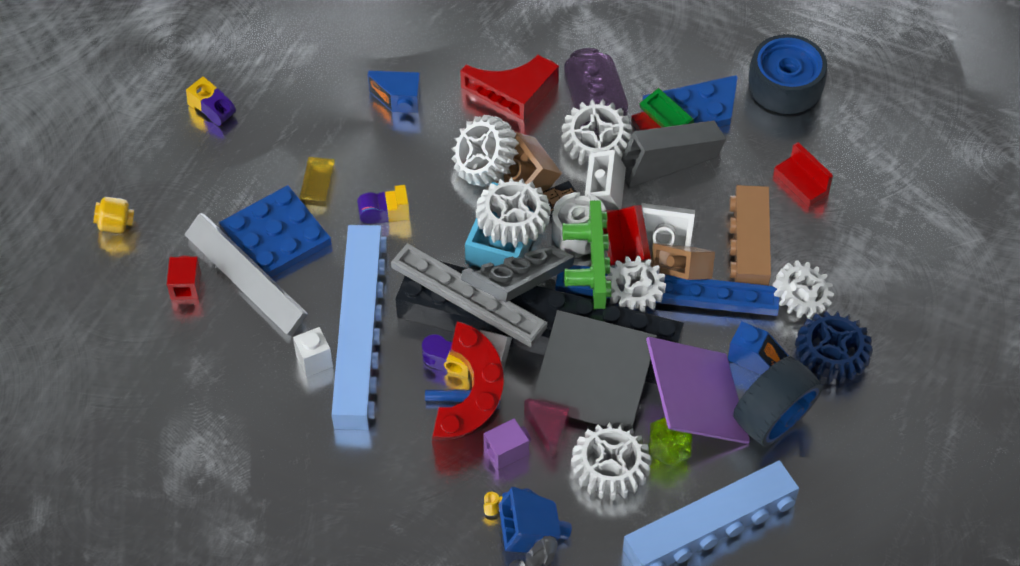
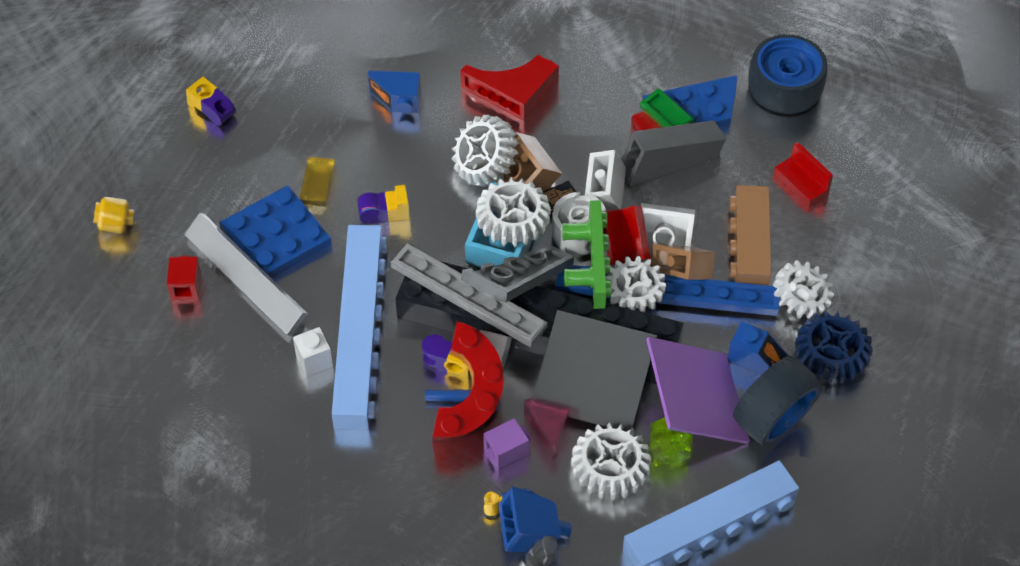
white gear [561,99,632,165] -> none
clear purple tile [564,48,628,130] -> none

